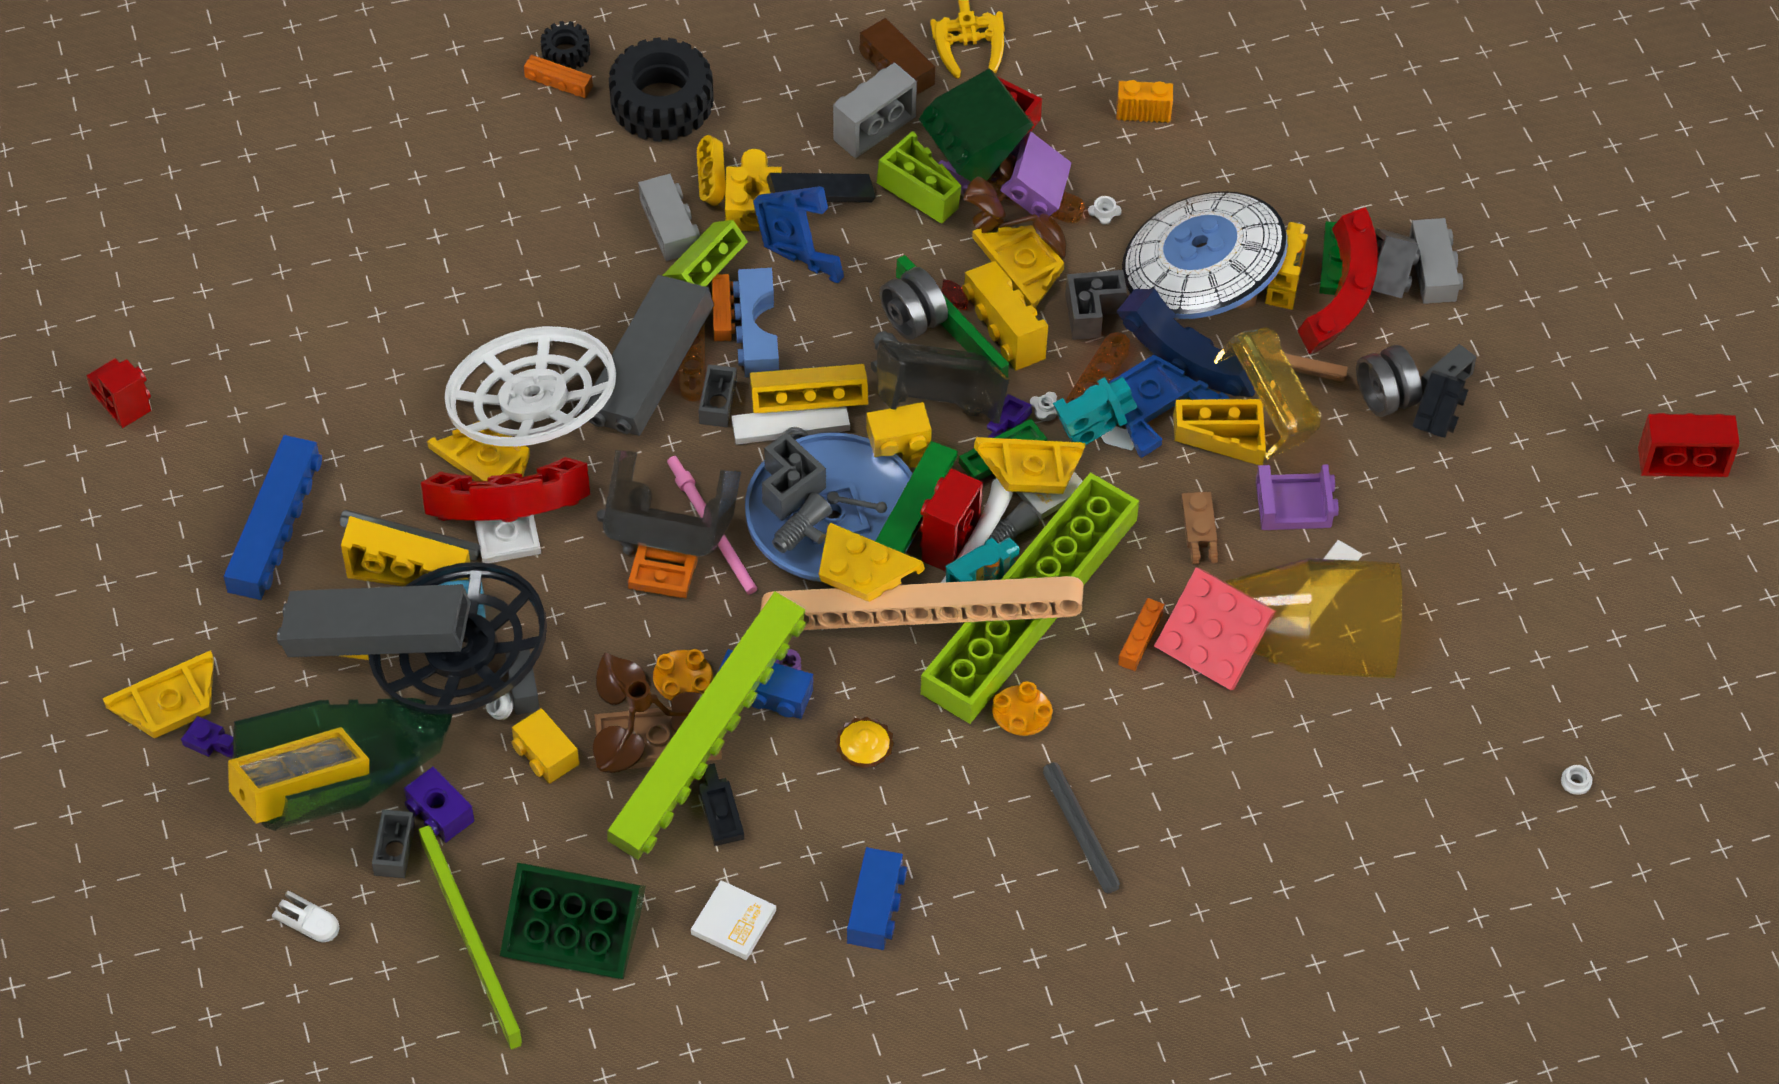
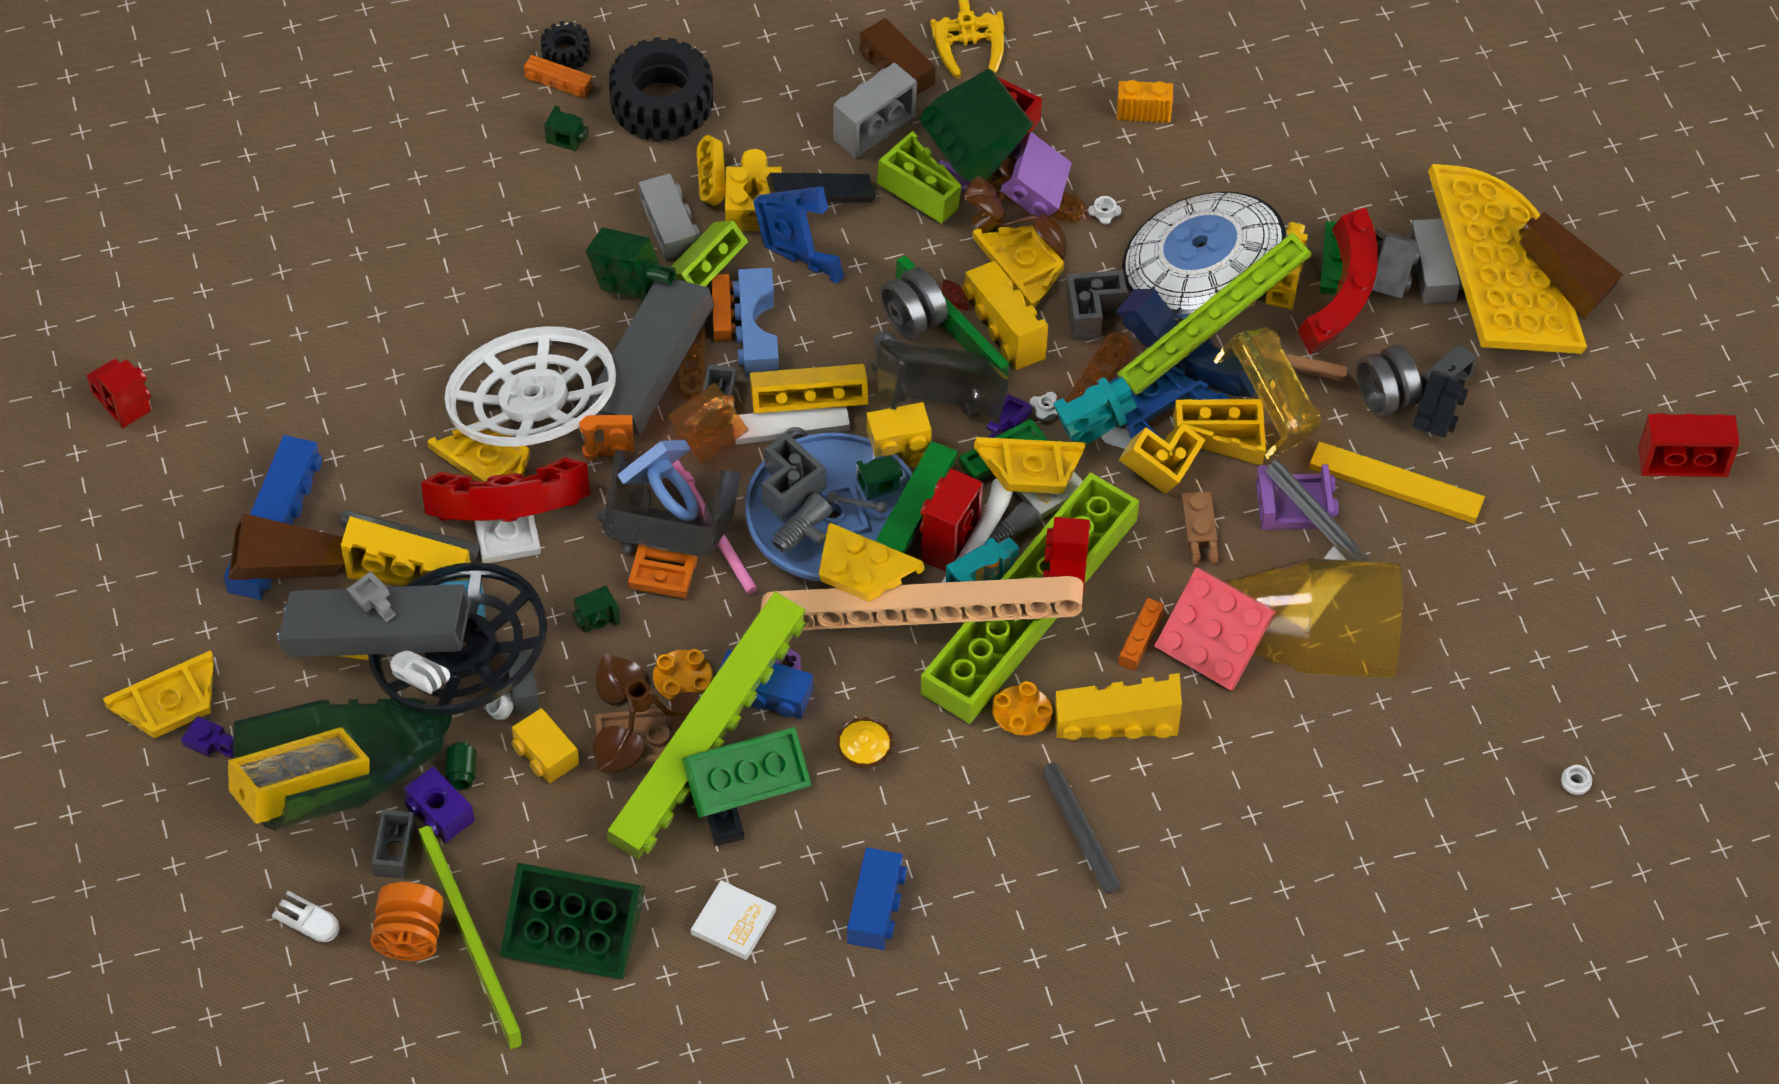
none -> reddish brown slope [228,513,345,580]
none -> light grey plate [346,571,396,622]
none -> orange wheel [370,882,444,961]
none -> white arm [390,651,450,694]
none -> dark green brick [445,742,477,790]
none -> dark green brick [544,105,589,152]
none -> dark green brick [571,585,620,633]
none -> orange plate [579,415,635,461]
none -> dark green brick [586,227,676,299]
none -> medium blue tile [617,440,699,521]
none -> clear orange tile [668,383,749,464]
none -> green tile [682,727,812,818]
none -> dark green brick [856,455,903,501]
none -> red brick [1043,517,1090,603]
none -> yellow wedge [1055,673,1182,740]
none -> lime tile [1117,232,1311,397]
none -> yellow brick [1119,423,1205,494]
none -> dark grey axle [1266,459,1374,575]
none -> yellow tile [1309,441,1485,524]
none -> yellow plate [1428,164,1587,354]
none -> reddish brown slope [1519,212,1624,319]

